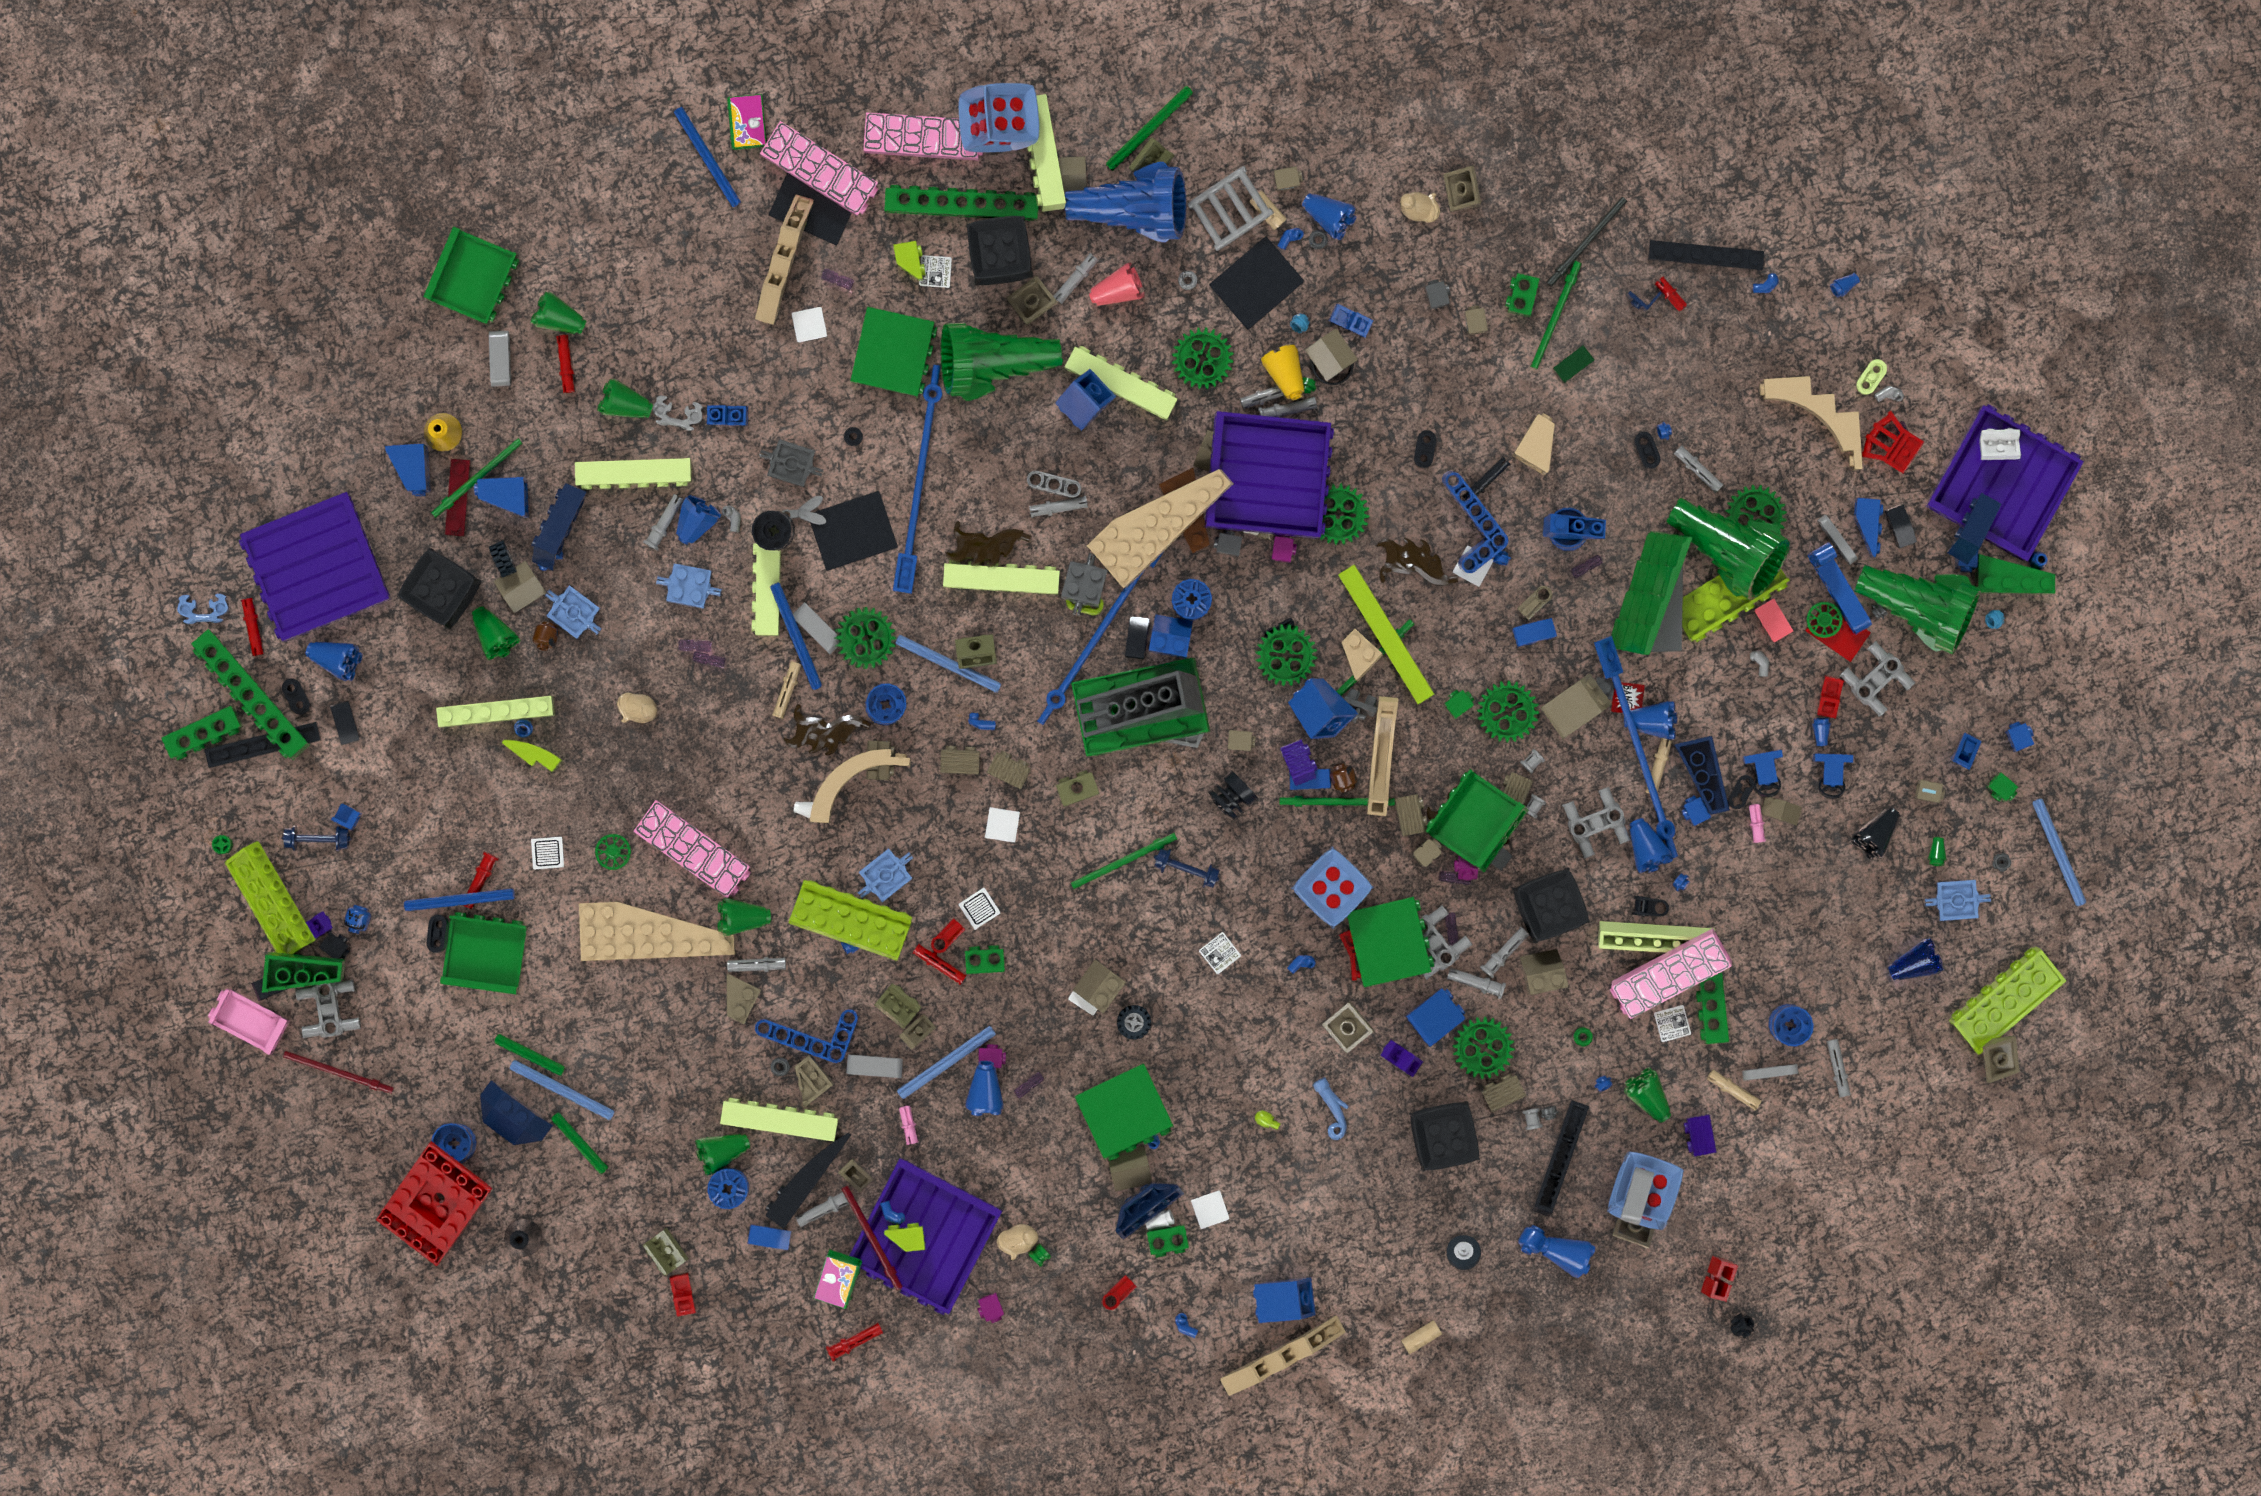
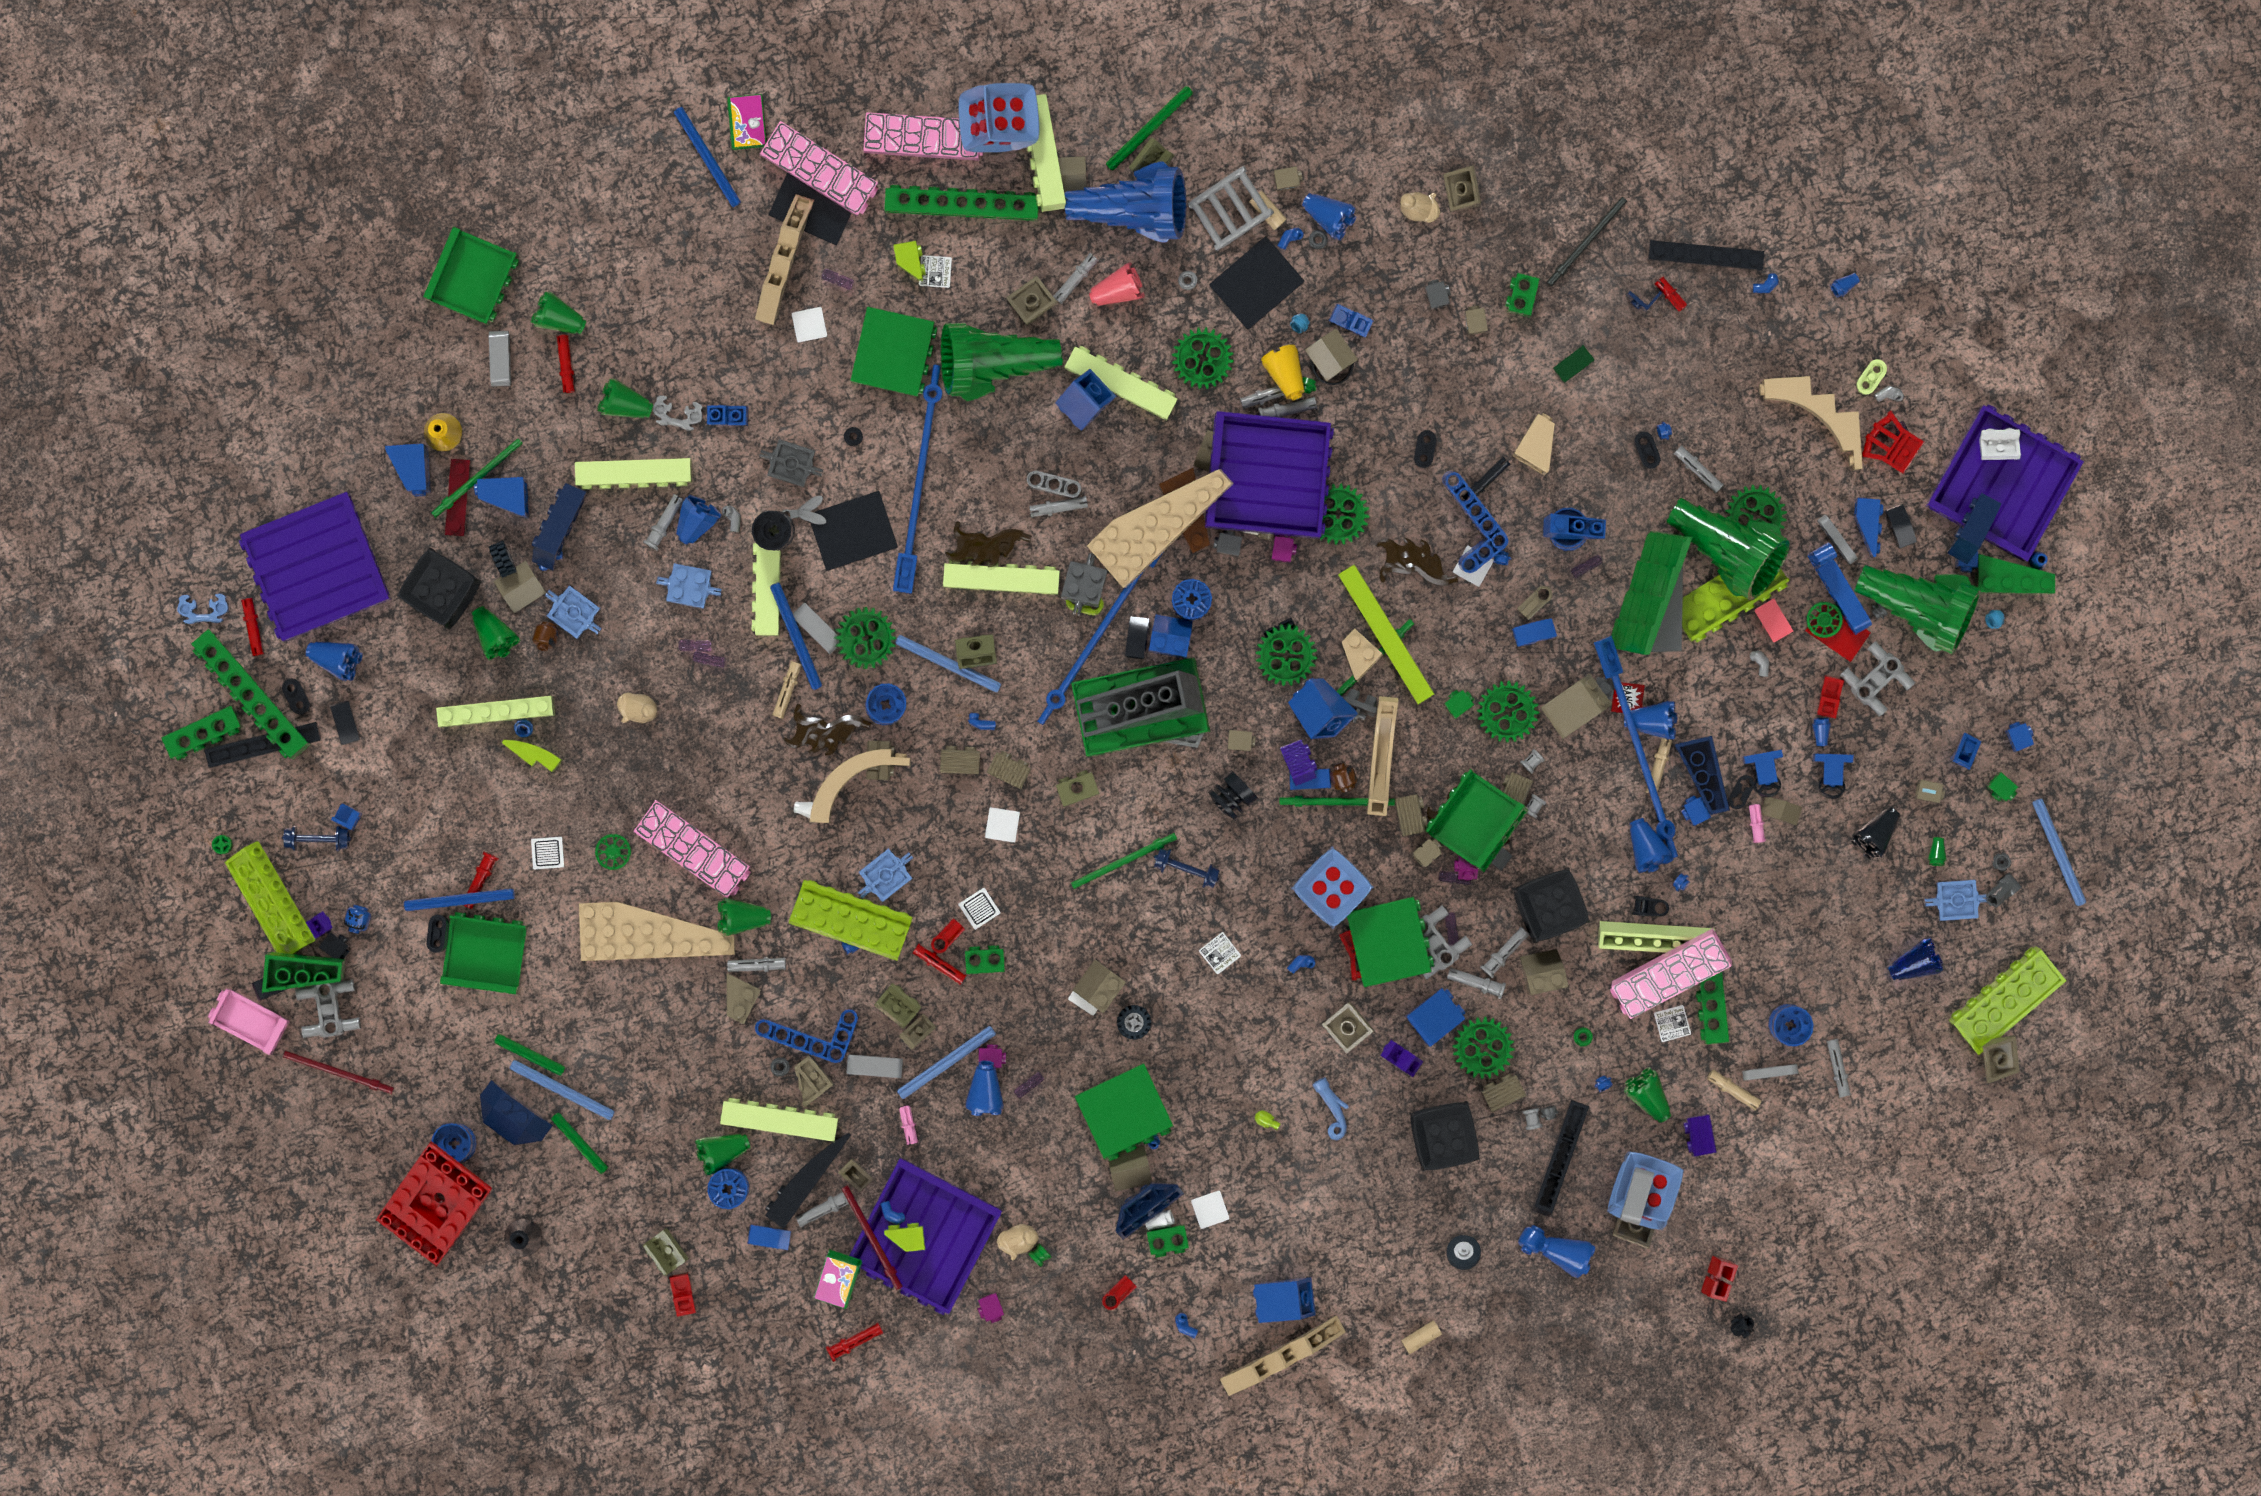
black piece [966,216,1033,286] -> none
green bar [1530,261,1582,369] -> none
light grey piece [1562,787,1631,859] -> none
none -> dark grey piece [1986,872,2022,908]

